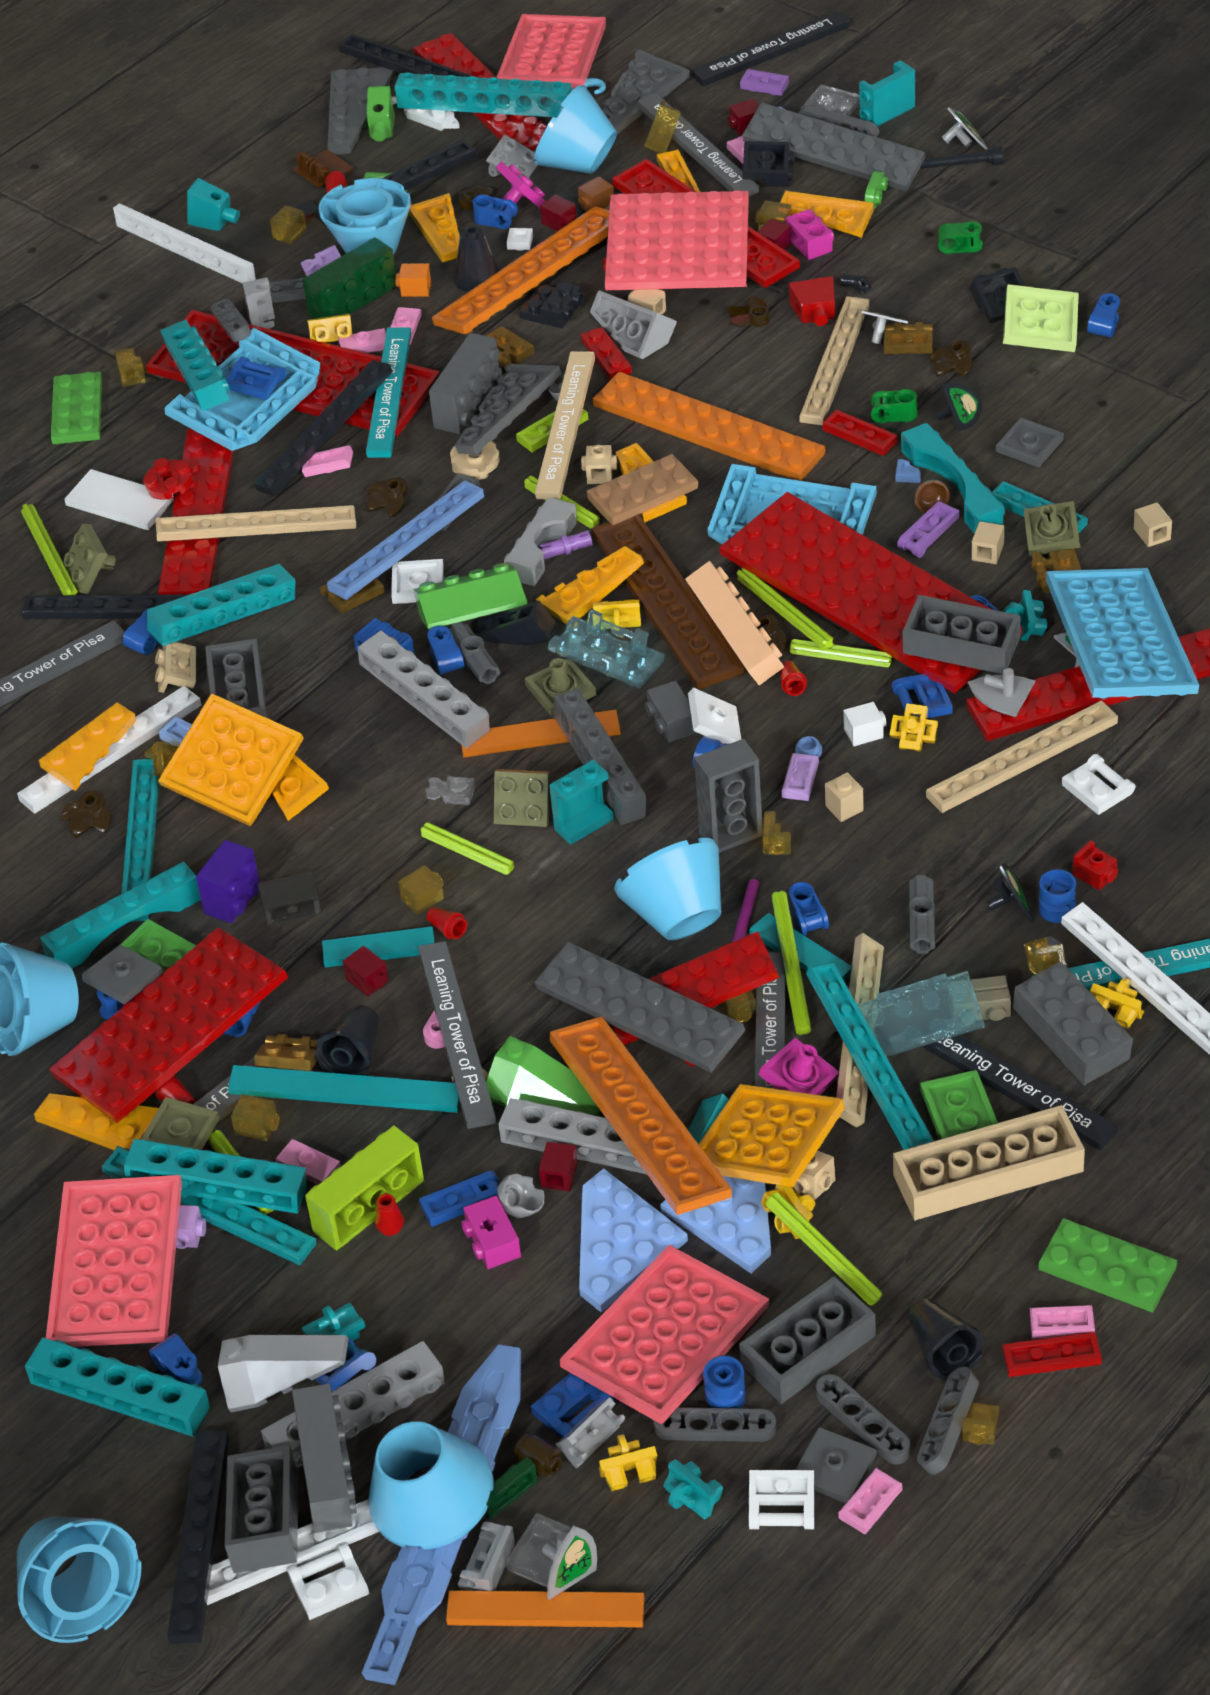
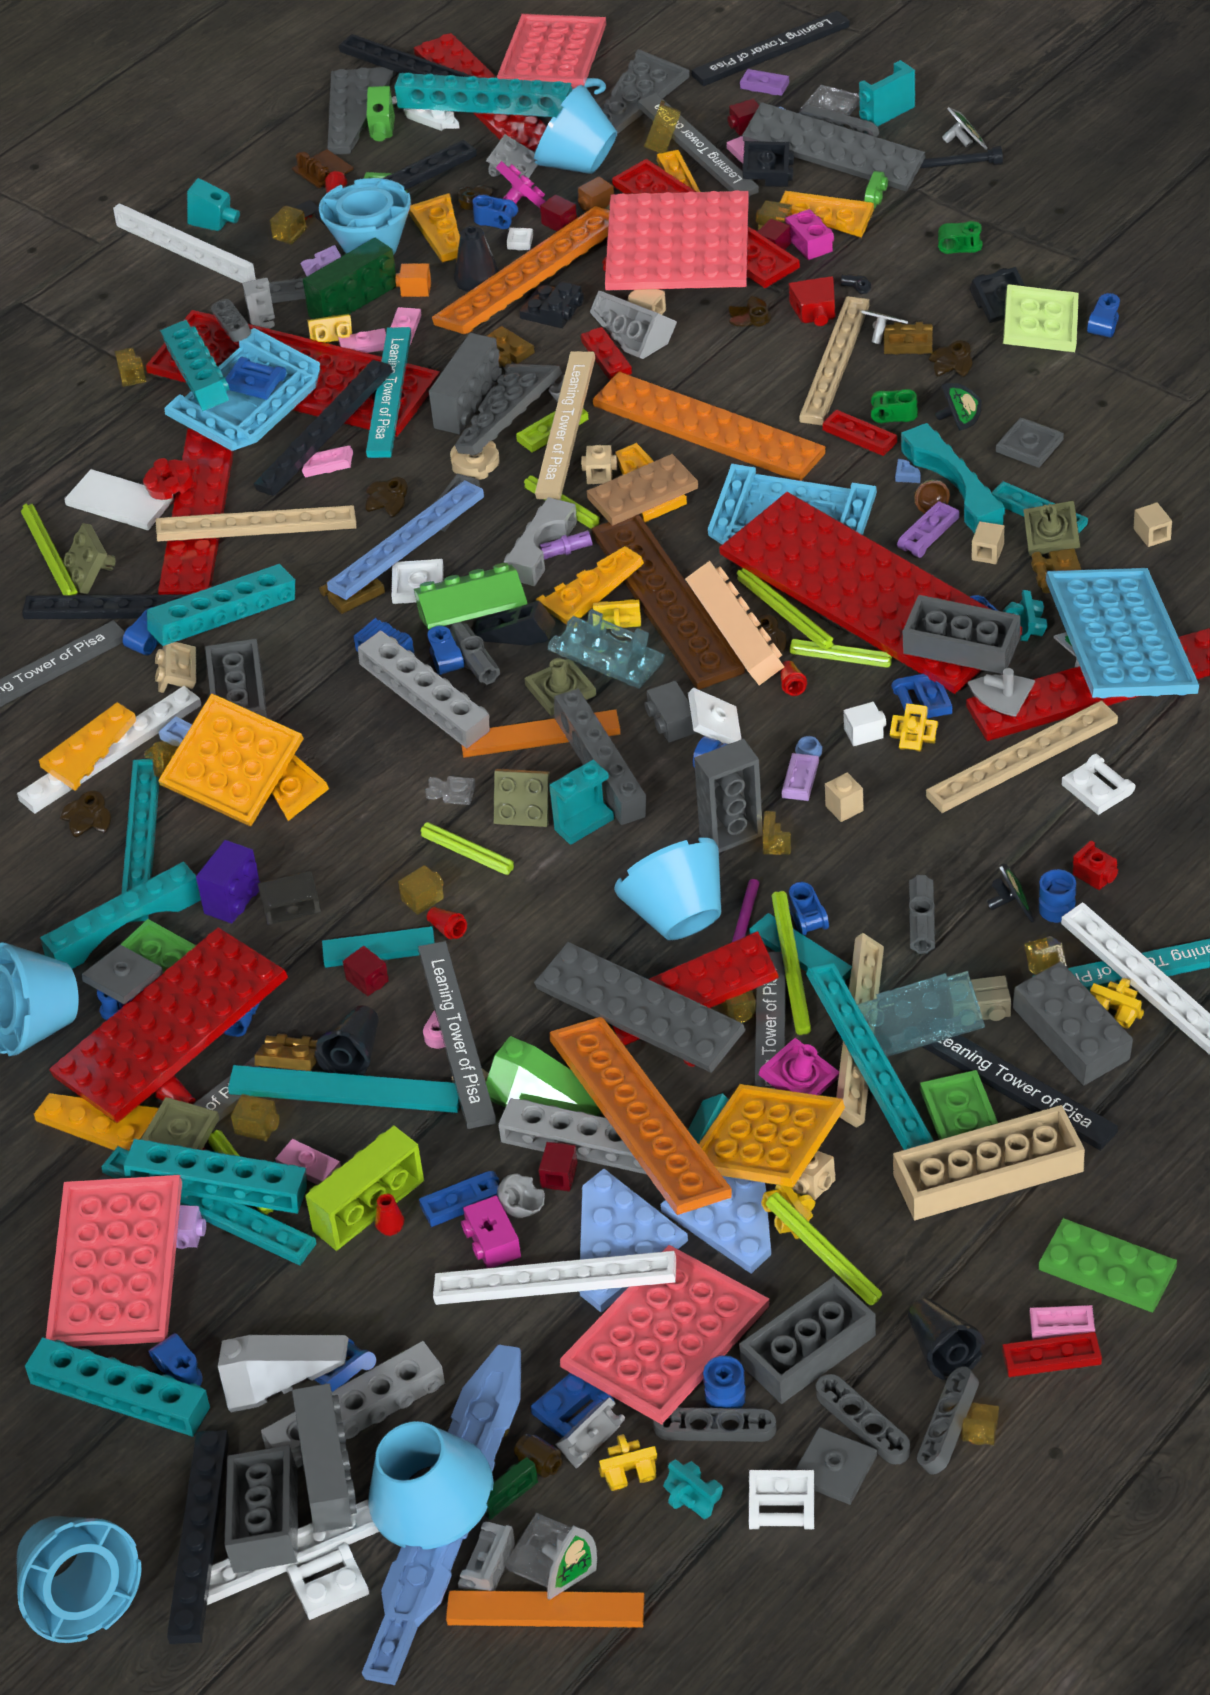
bright green plate [51,372,102,444] -> none
teal hips [302,1303,366,1341] -> none
bright pink plate [839,1468,902,1534] -> none
none -> white plate [433,1251,676,1305]

